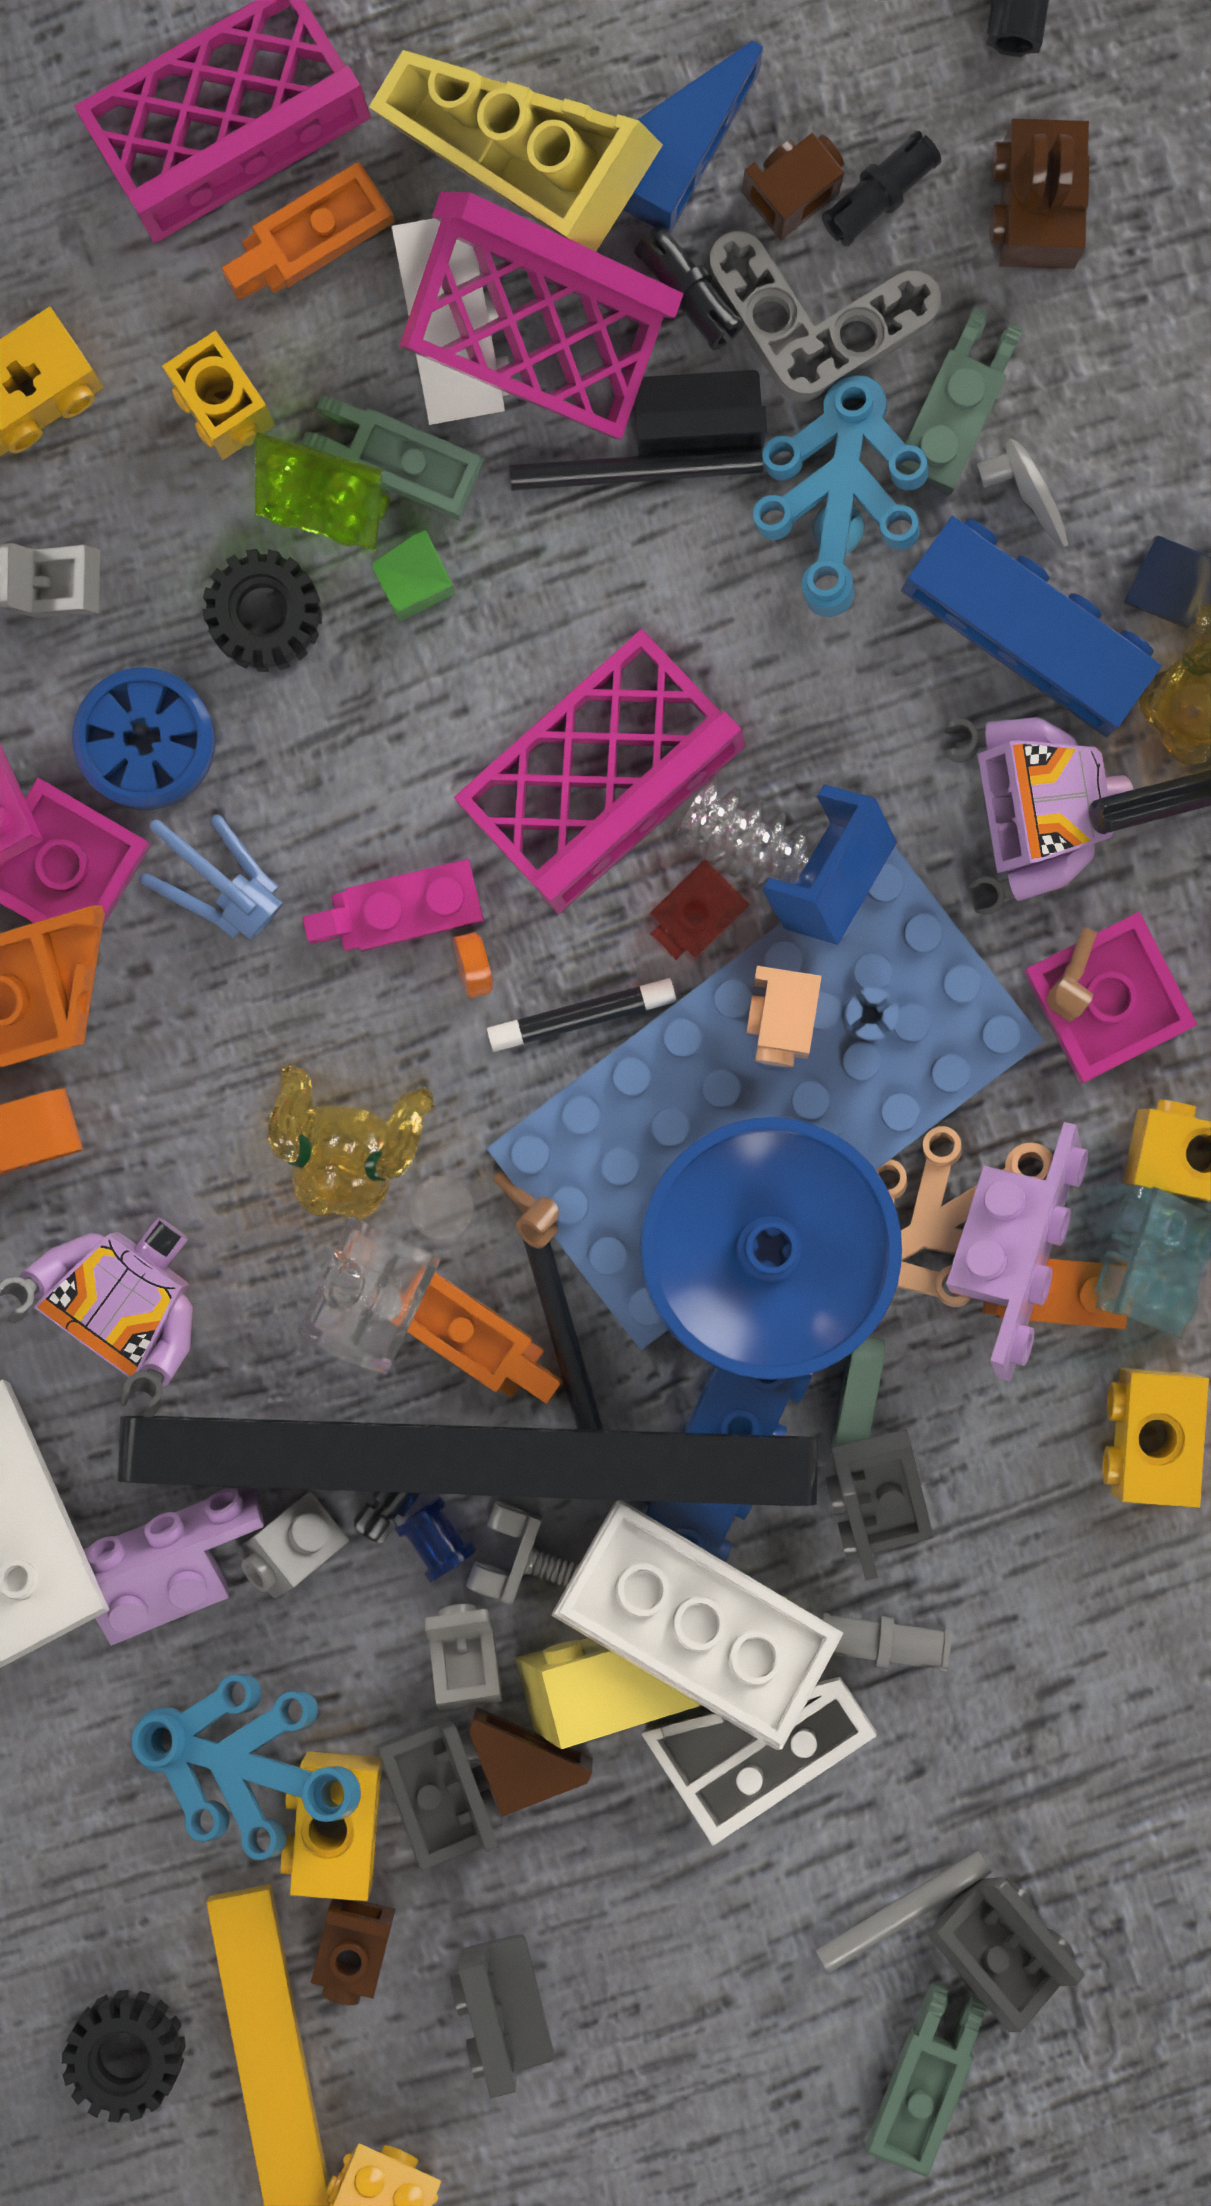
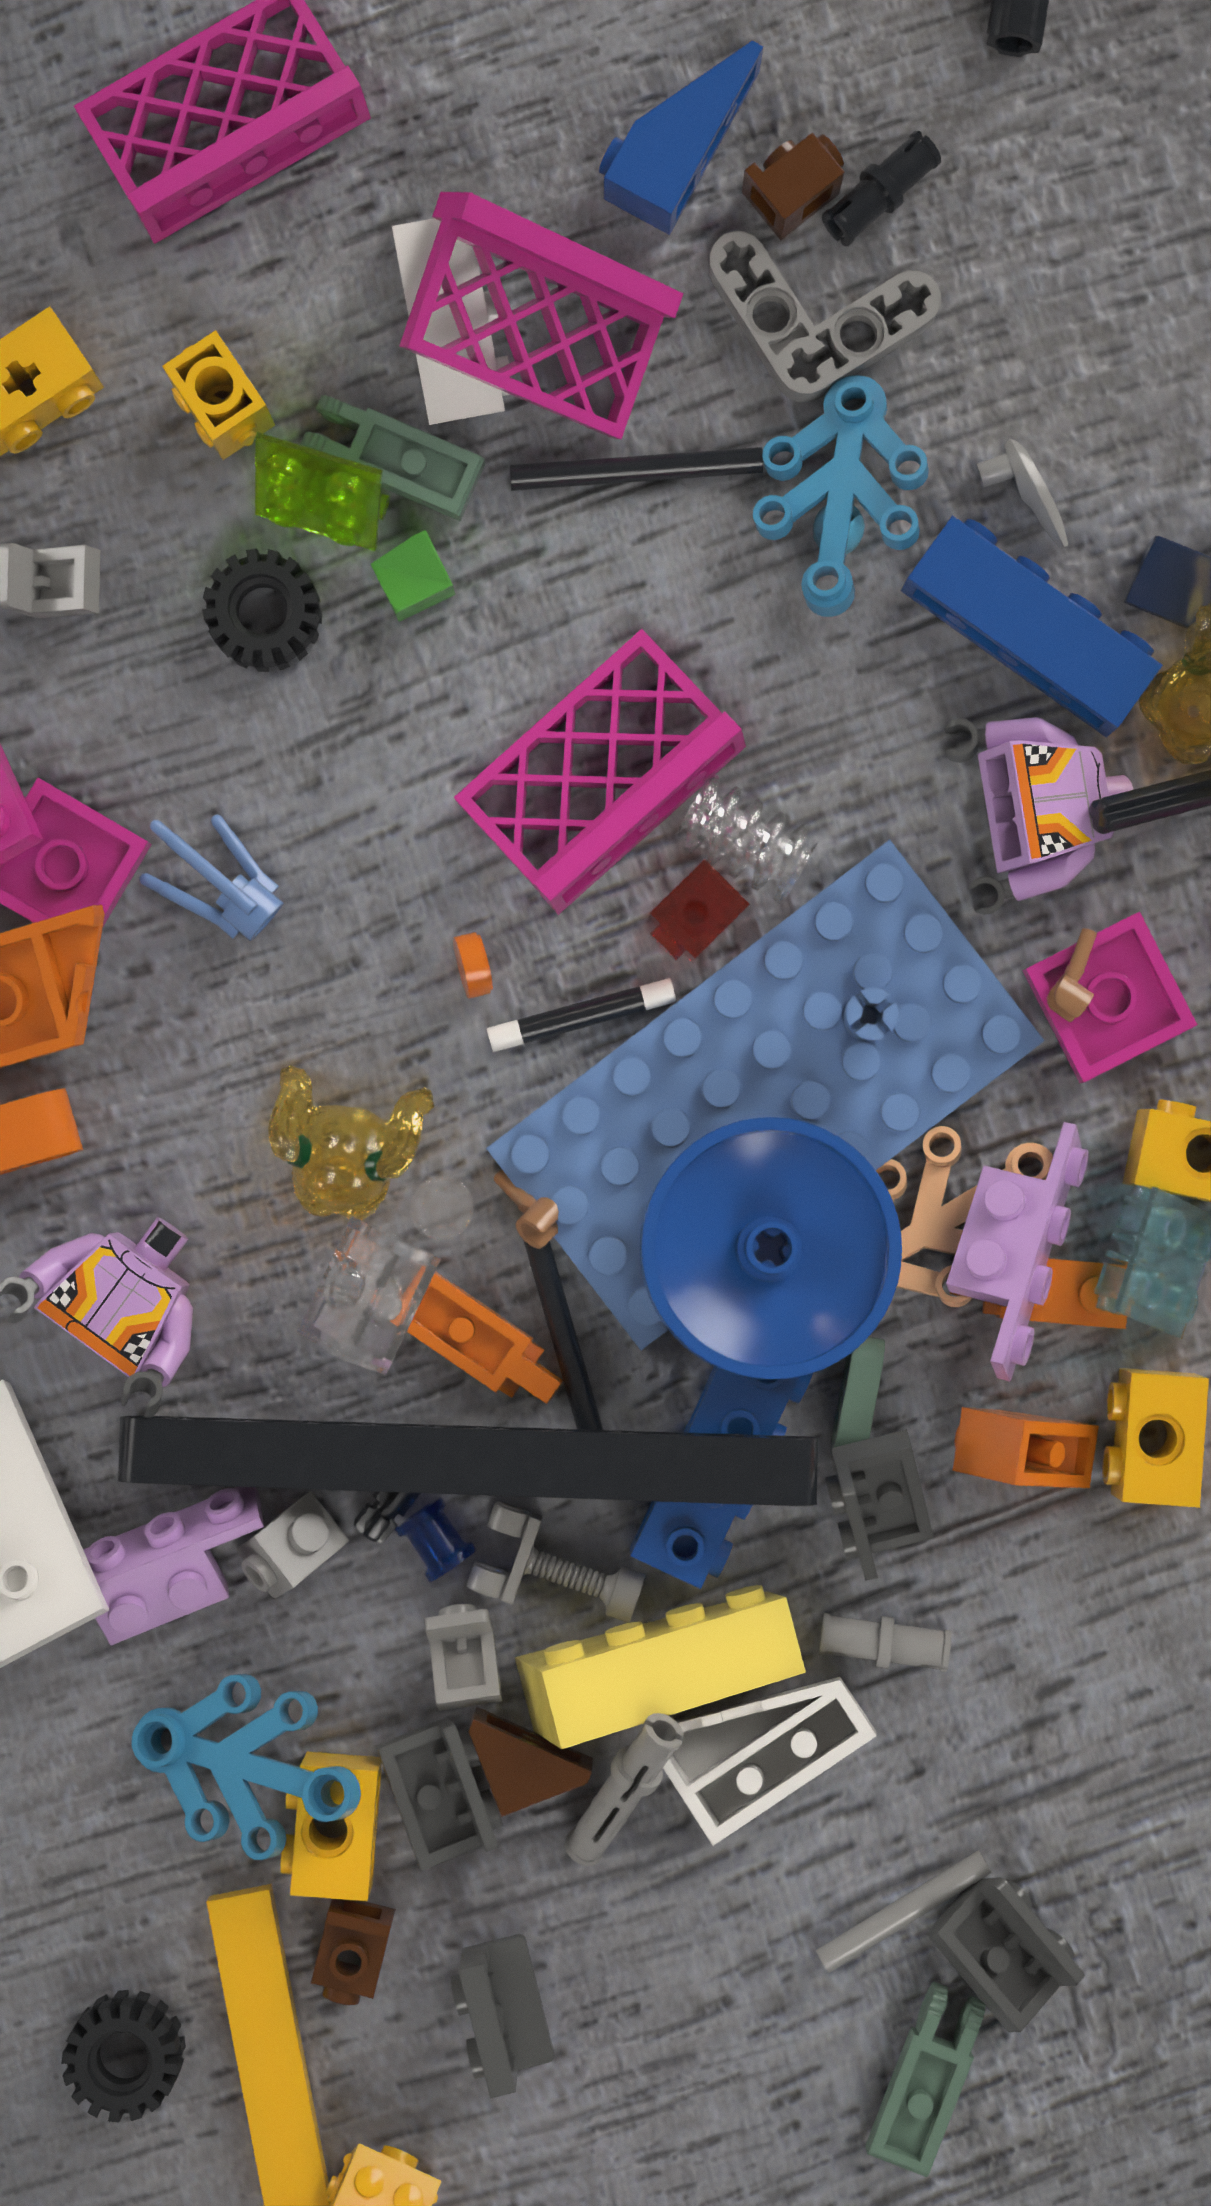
blue wheel [72,667,216,810] -> none
orange hinge [222,162,395,301] -> none
dark pink hinge [302,859,484,952] -> none
light yellow wedge [369,50,663,252] -> none
white plate [551,1500,843,1750] -> none
black pin [634,225,744,350] -> none
black panel [635,370,767,456] -> none
light nougat brick [746,966,822,1067] -> none
blue panel [762,785,897,945] -> none
sand green hinge [897,306,1023,494] -> none
reddish brown brick [989,119,1090,269] -> none
none -> light grey pin [564,1713,684,1866]
none -> orange slope [952,1407,1099,1488]

